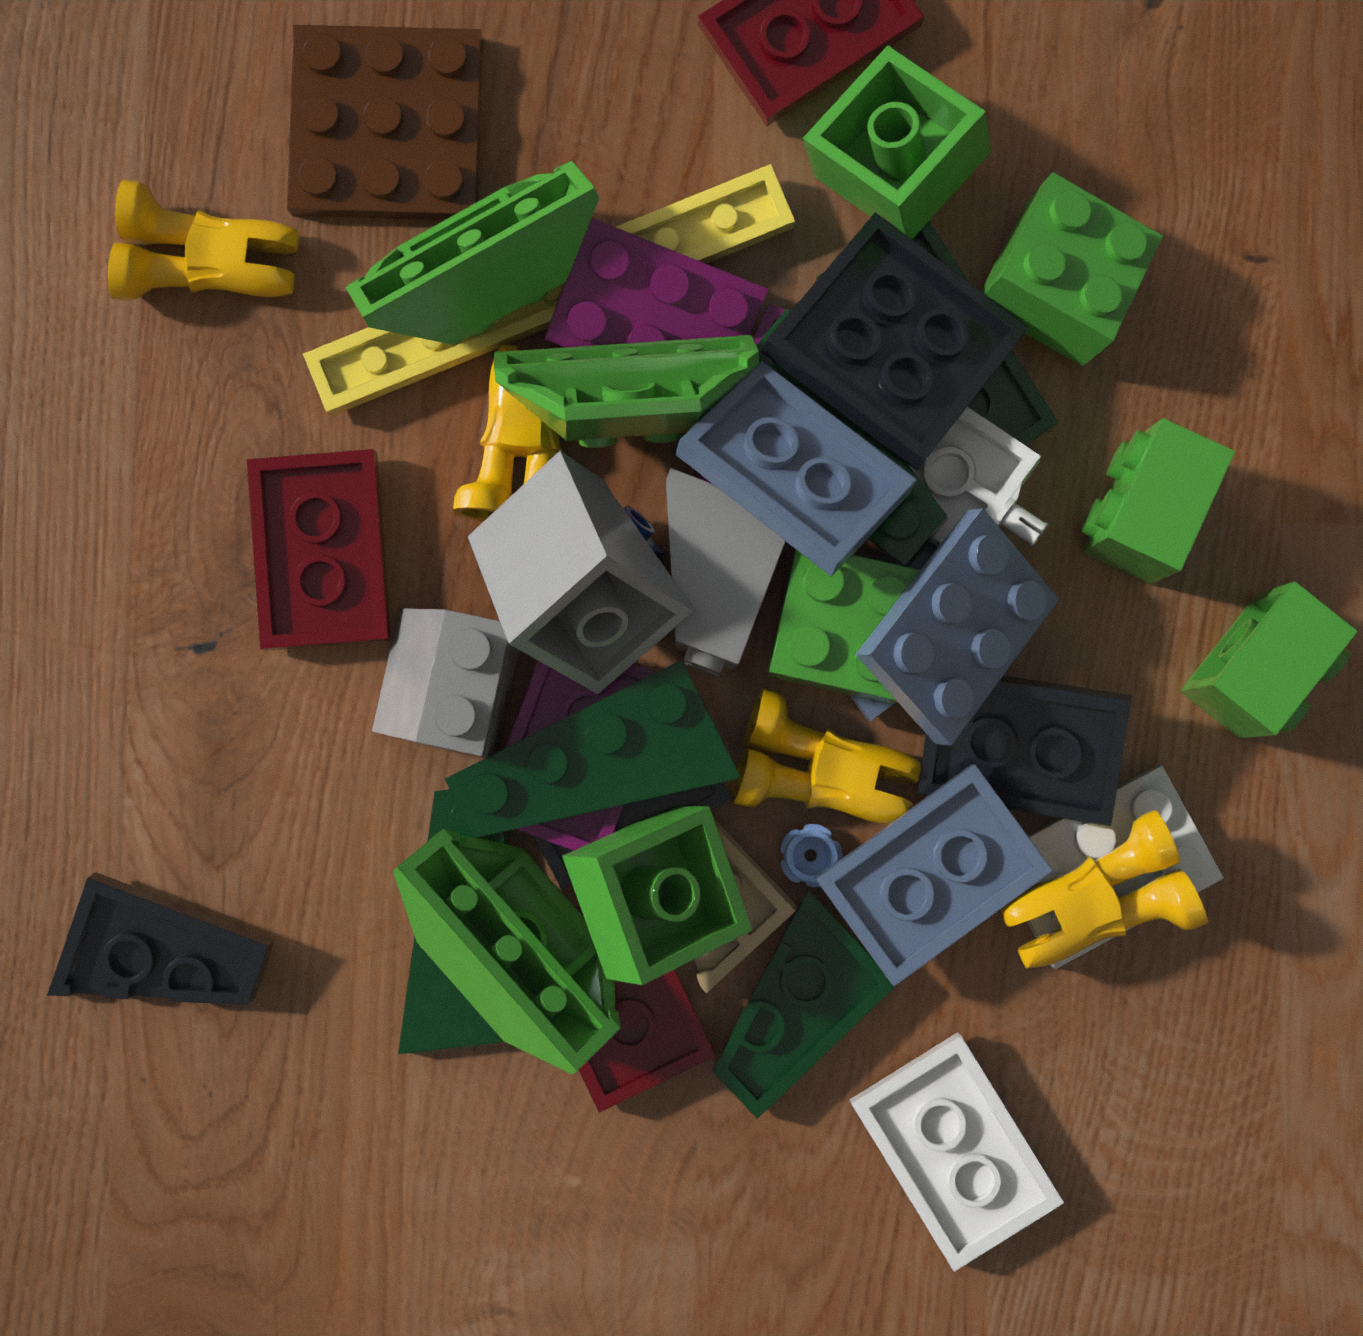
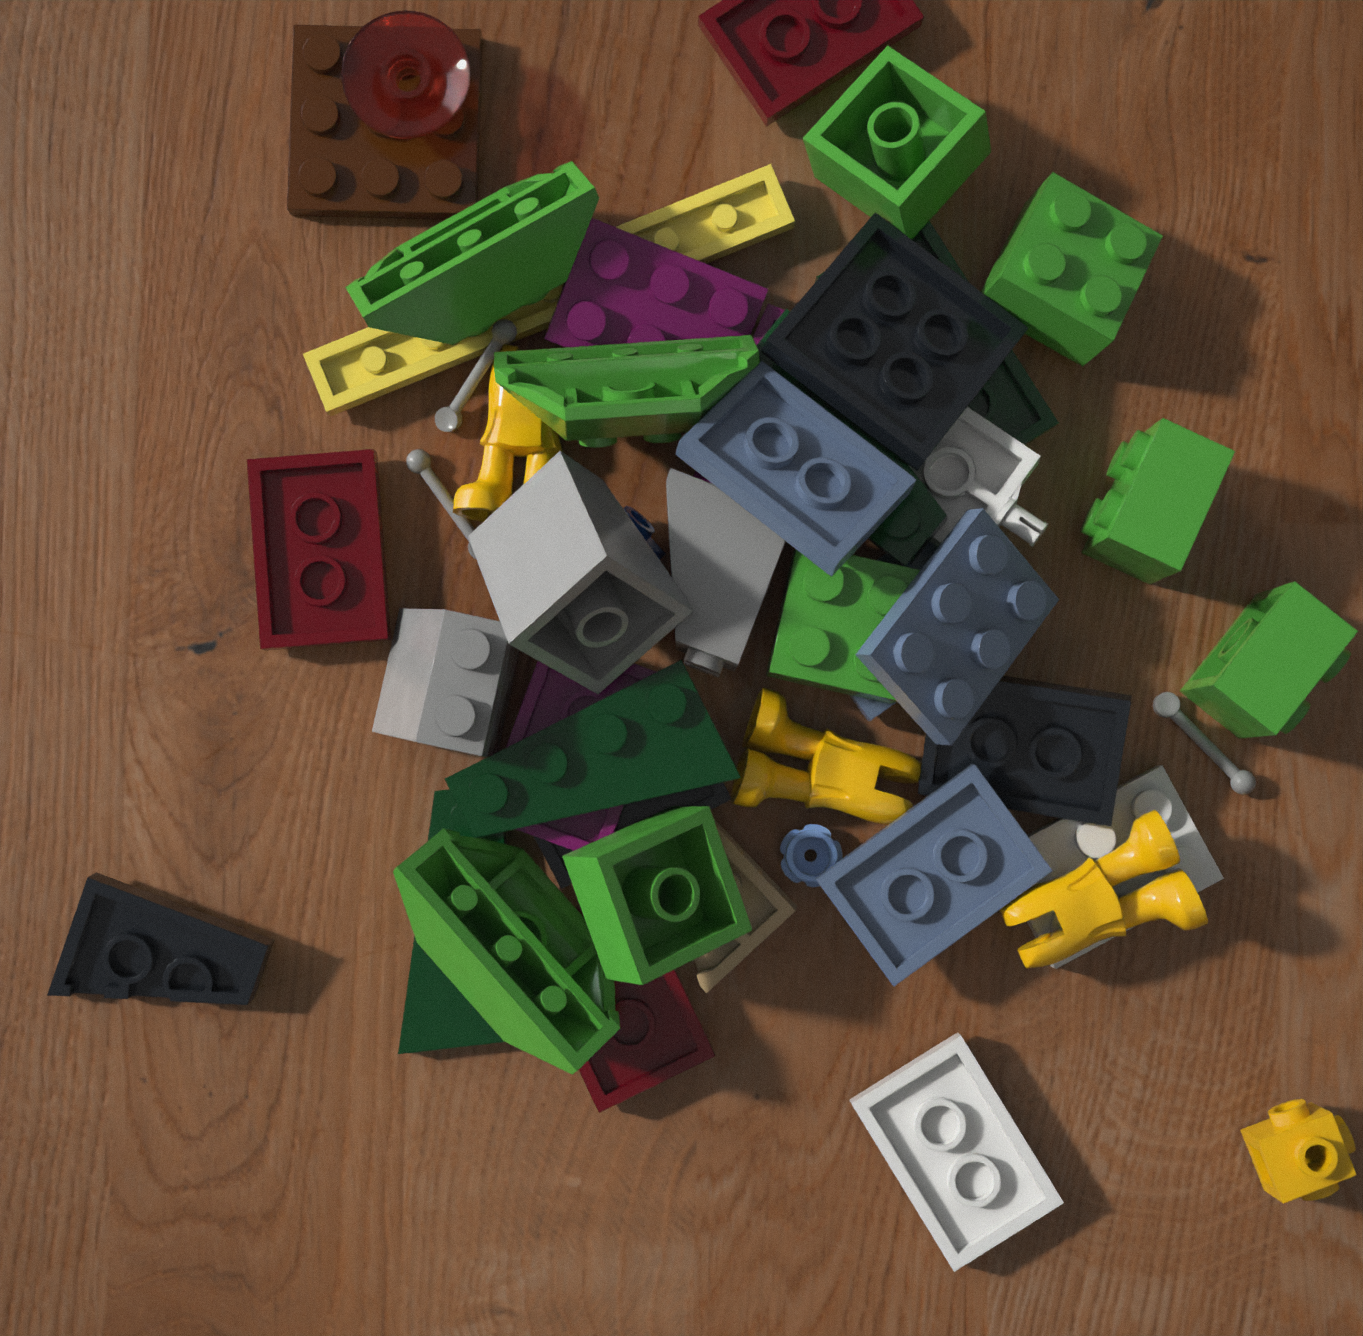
yellow piece [107,179,300,300] -> none
dark green wing [712,889,897,1119] -> none
none -> clear red dish [341,10,470,139]
none -> light grey hinge [406,449,476,559]
none -> light grey hinge [435,319,517,432]
none -> light grey hinge [1152,692,1256,795]
none -> yellow brick [1240,1099,1357,1204]

